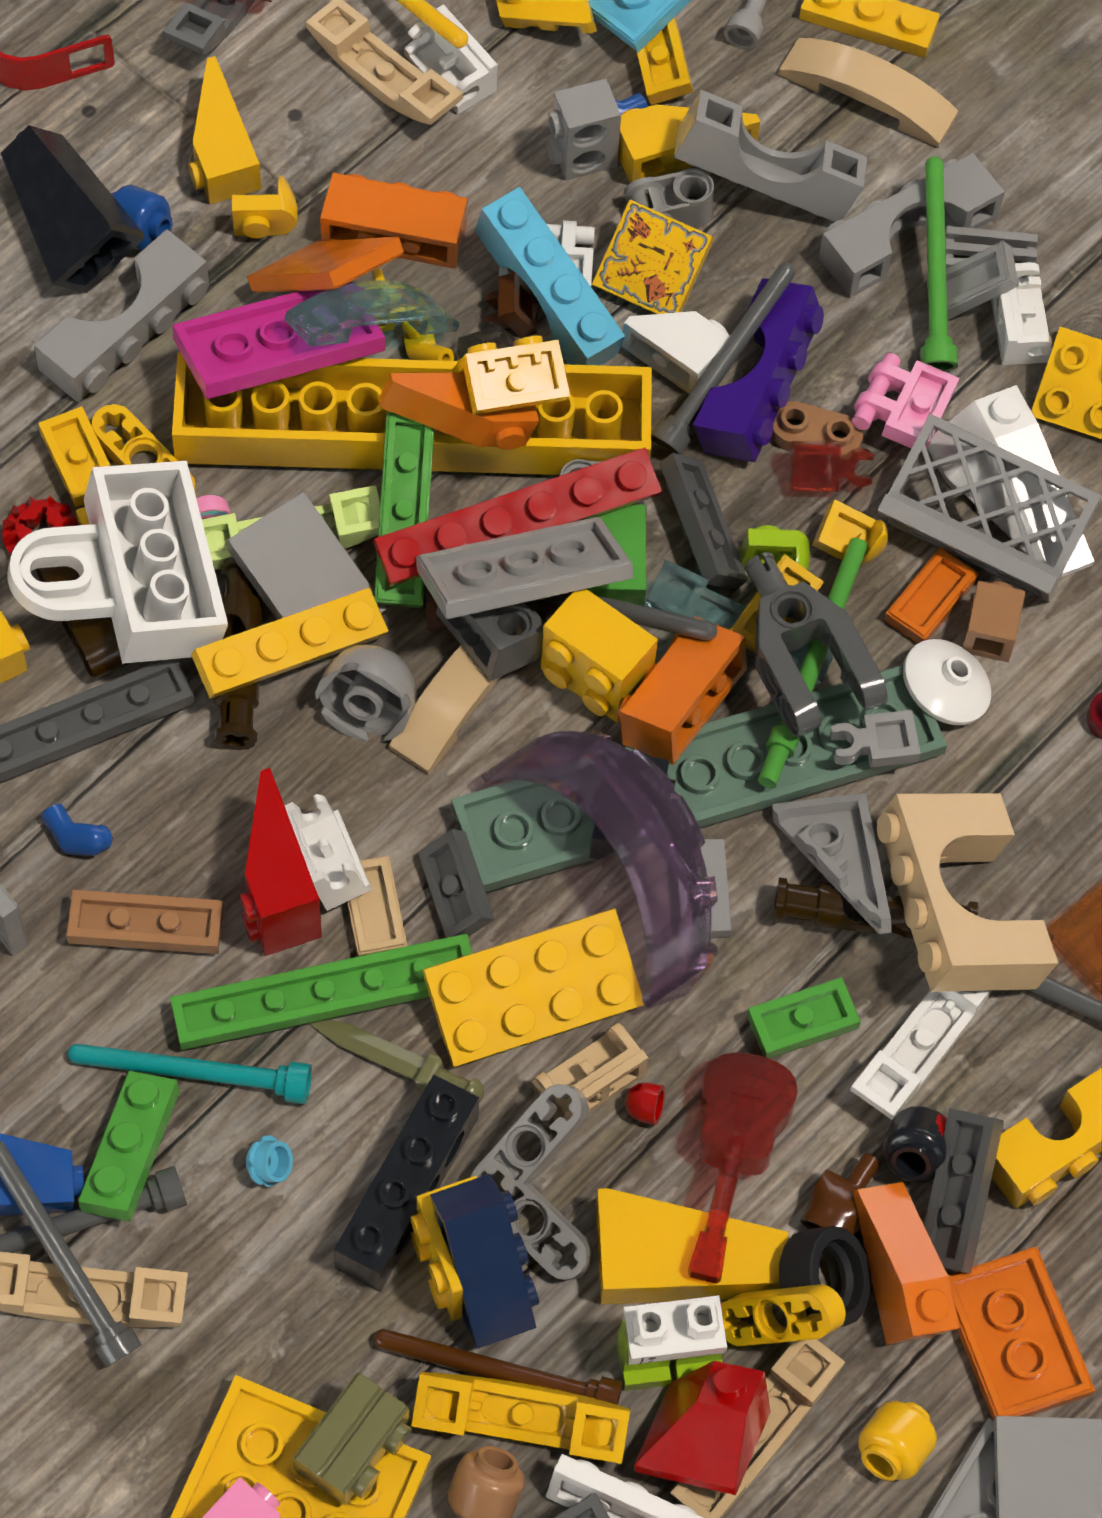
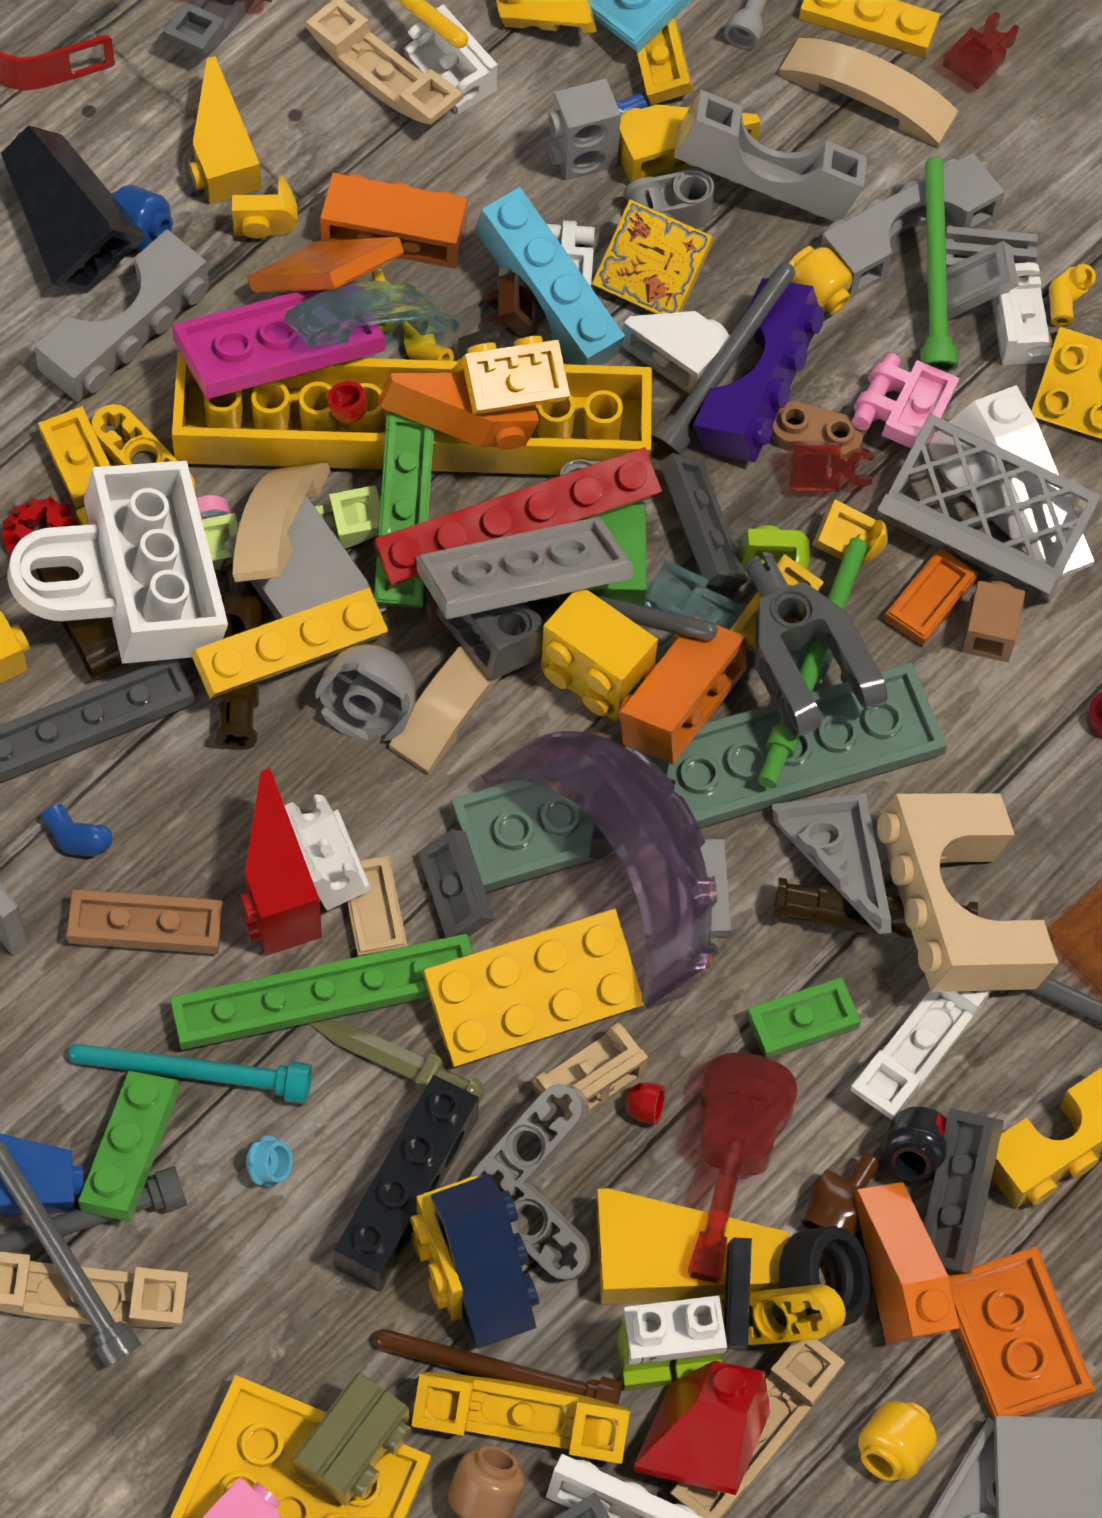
light grey plate [830,710,921,768] -> none
white dish [903,639,991,725] -> none
none -> tan slope [232,463,330,582]
none -> red hinge [327,381,367,424]
none -> black tile [724,1237,752,1349]
none -> yellow head [789,246,853,315]
none -> clear red plate [942,12,1019,89]
none -> yellow arm [1049,263,1096,327]

